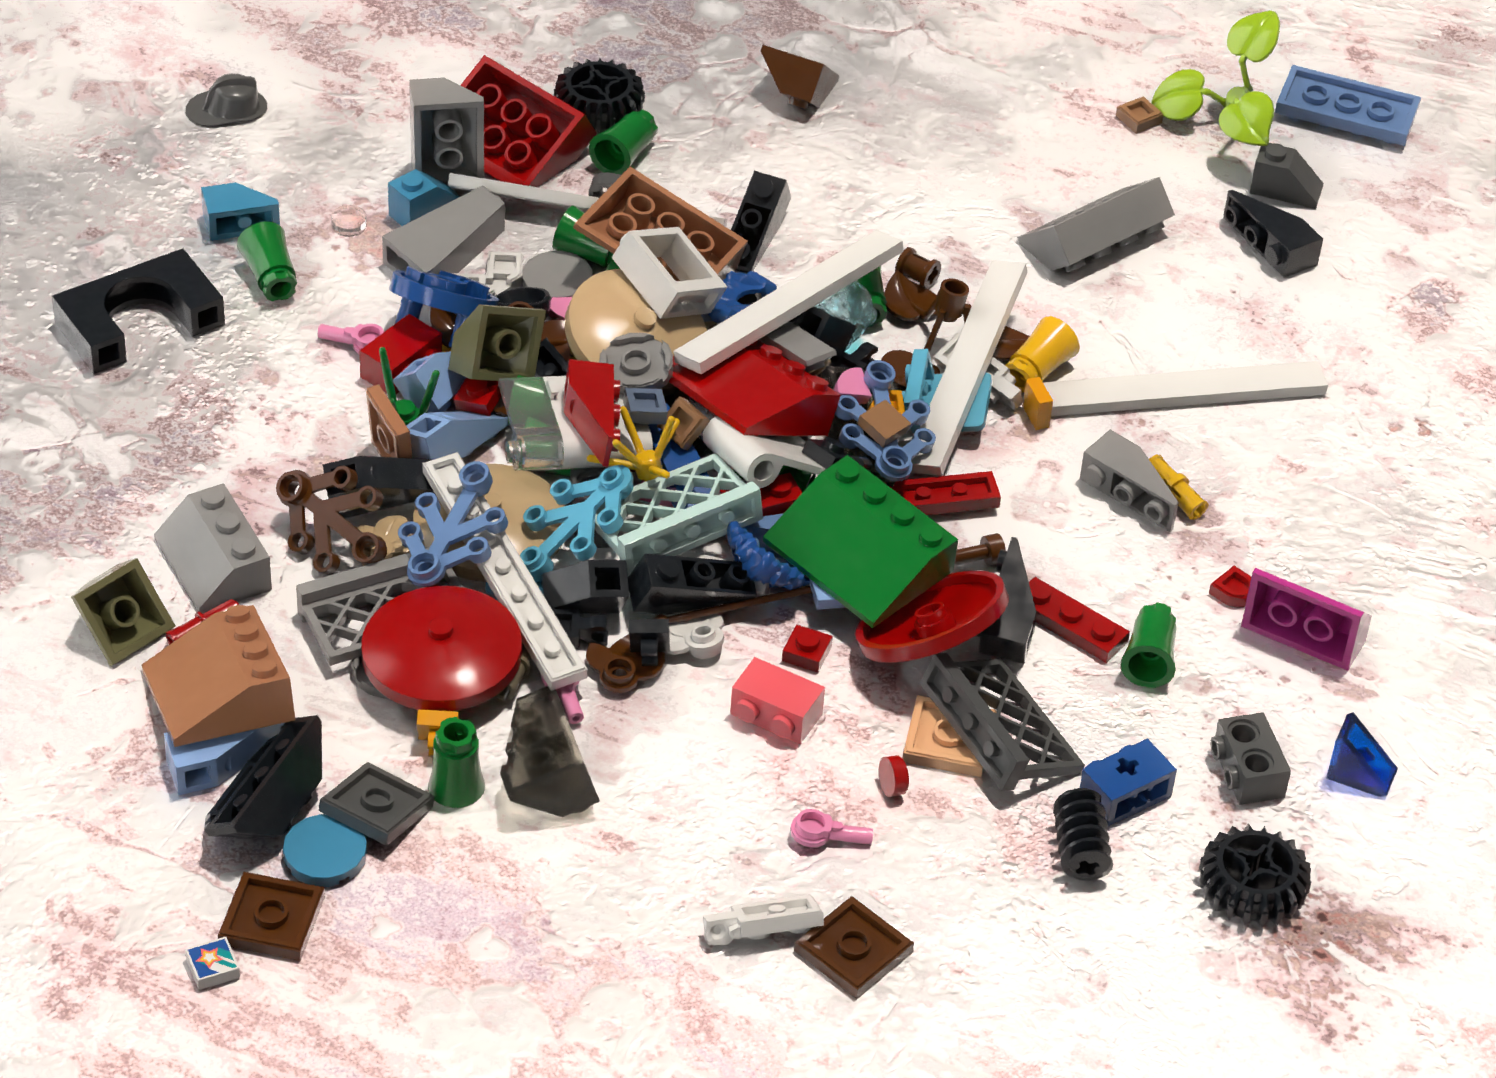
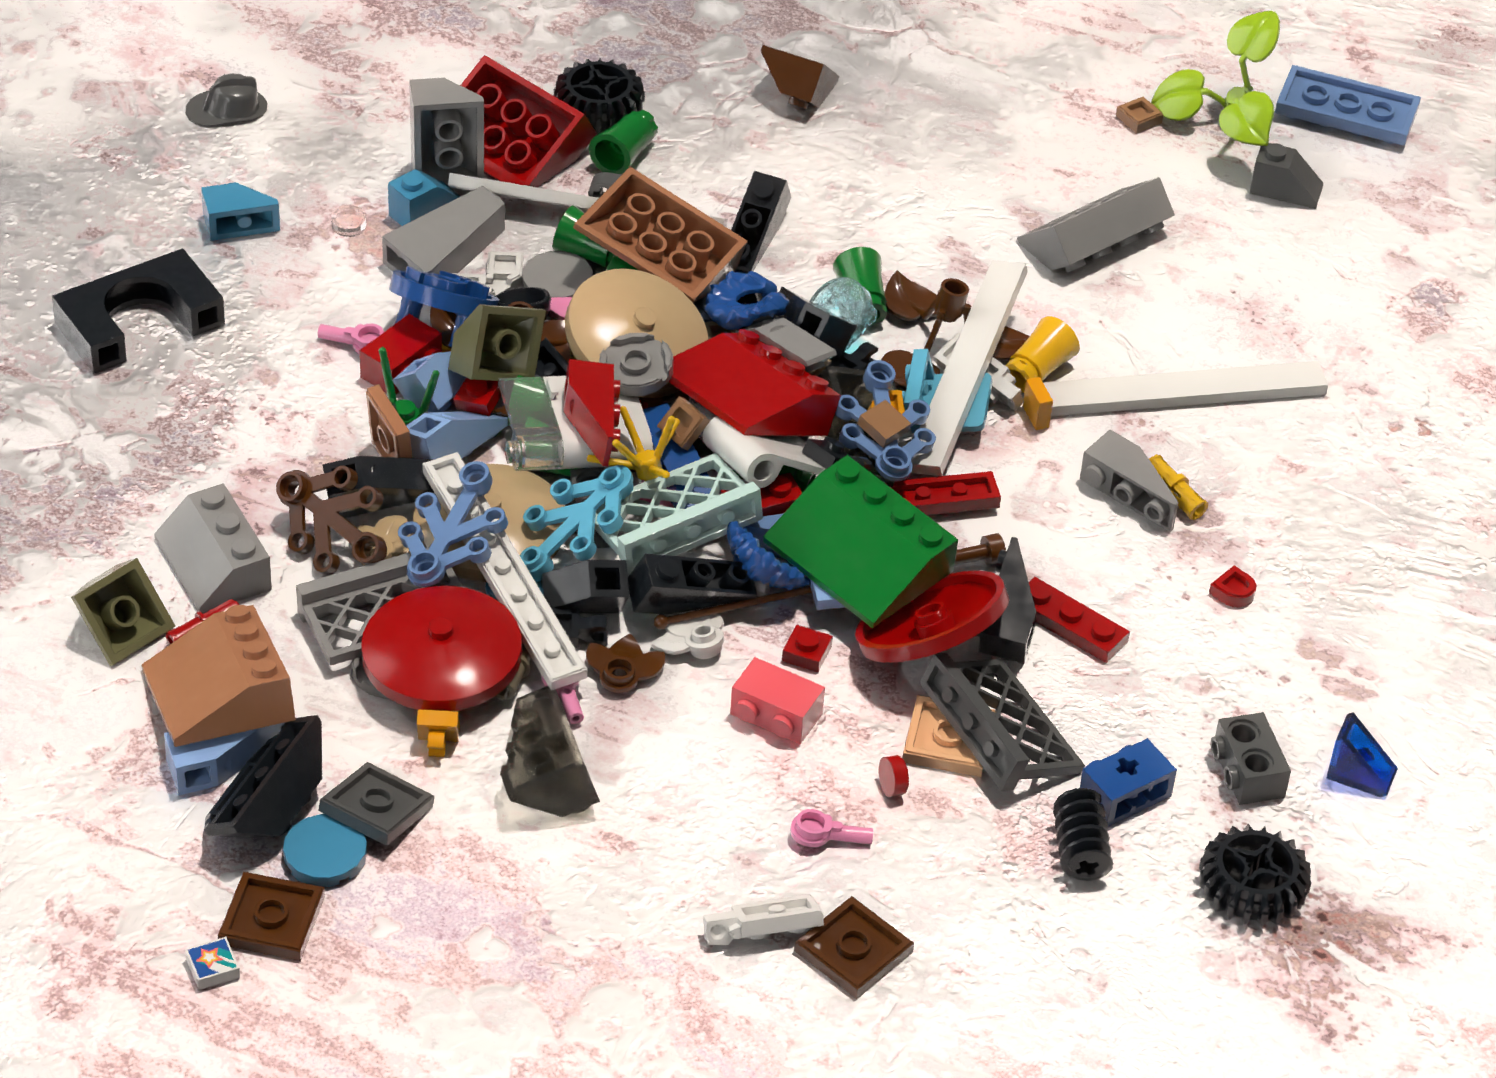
green plant [237,221,297,302] -> none
green plant [428,717,485,808] -> none
white window [612,227,727,319] -> none
sand blue plate [623,388,668,425] -> none
black tile [629,619,670,666] -> none
white tile [673,230,904,374] -> none
bright pink tile [833,367,872,404] -> none
reddish brown bush [895,247,942,289] -> none
green plant [1120,602,1177,688] -> none
black slope [1223,190,1323,278] -> none
dark pink slope [1241,568,1372,671] -> none

